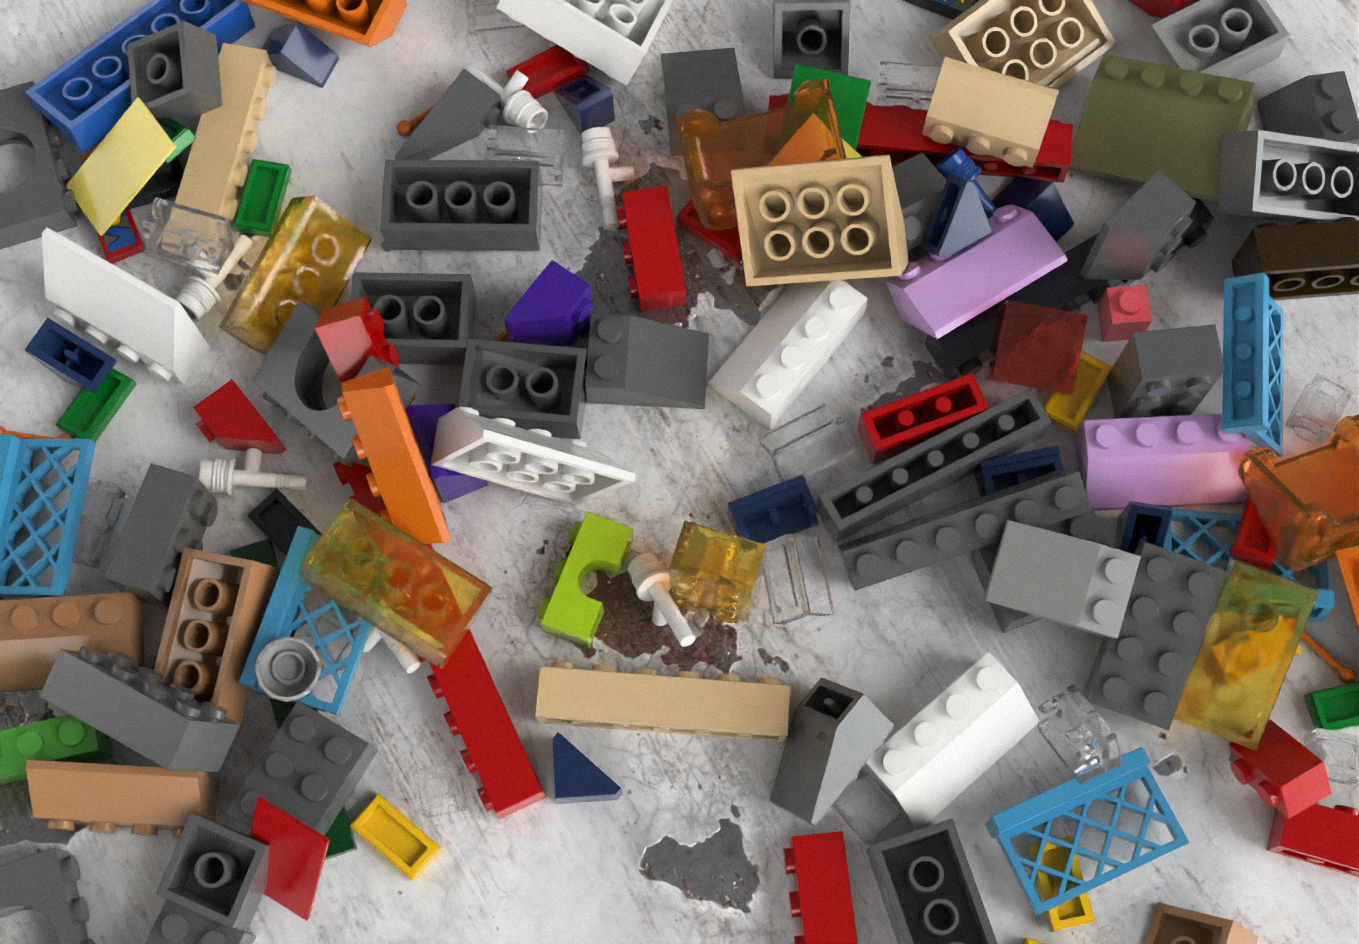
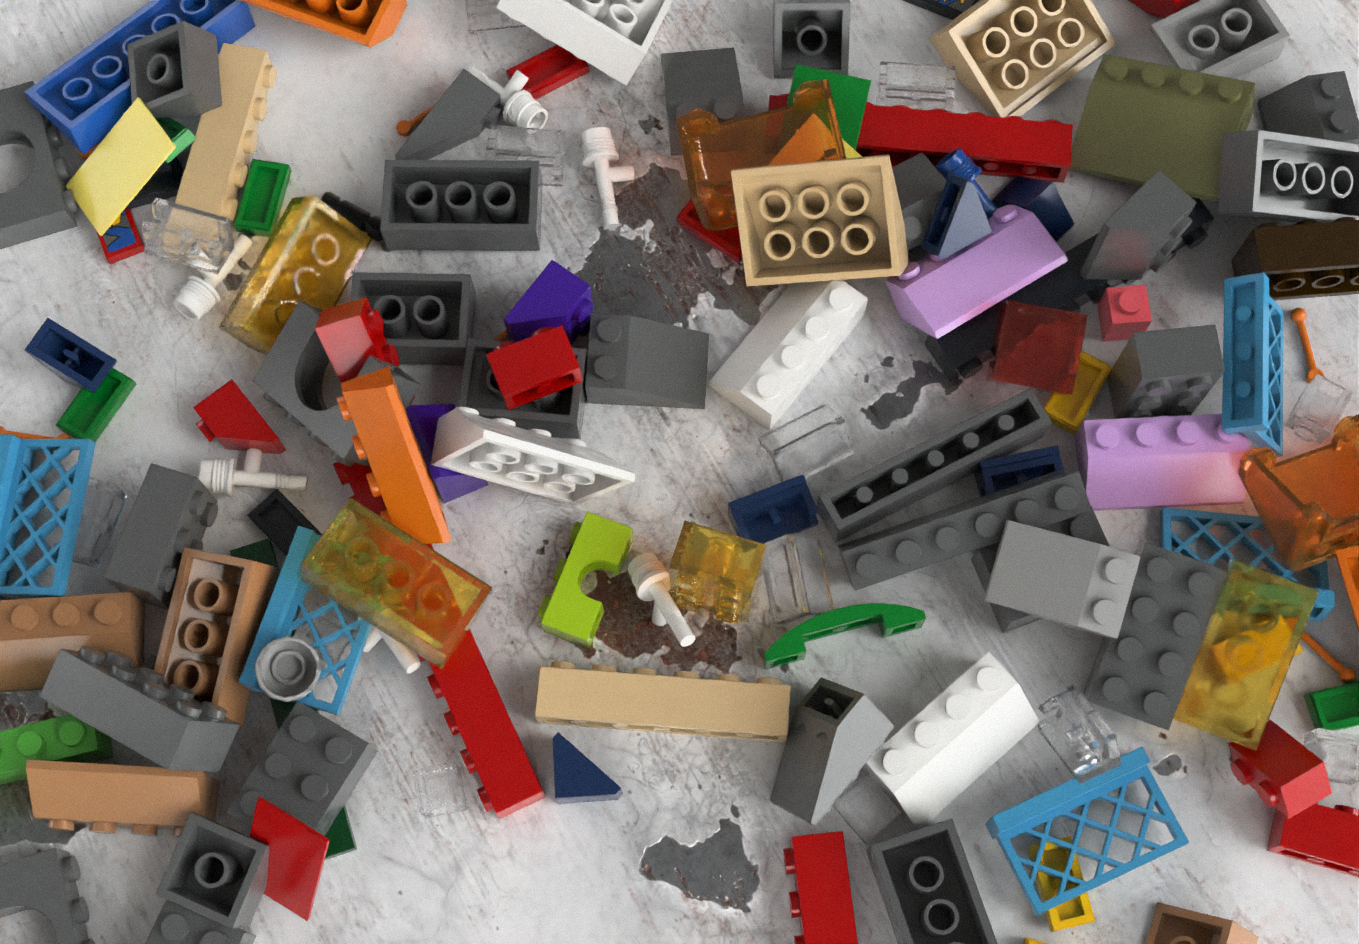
white slope [42,227,210,385] -> none
dark blue slope [262,22,339,88] -> none
yellow tile [349,793,442,881] -> none
dark blue slope [554,74,615,134] -> none
red brick [616,185,686,312] -> none
red brick [857,373,989,464] -> none
tan slope [922,57,1059,168] -> none
dark blue slope [1115,501,1172,554] -> none
red tile [1229,482,1293,570] -> none
none -> black axle [318,192,383,242]
none -> red brick [486,325,583,410]
none -> green slope [763,603,926,670]
none -> orange hinge [1290,308,1324,385]

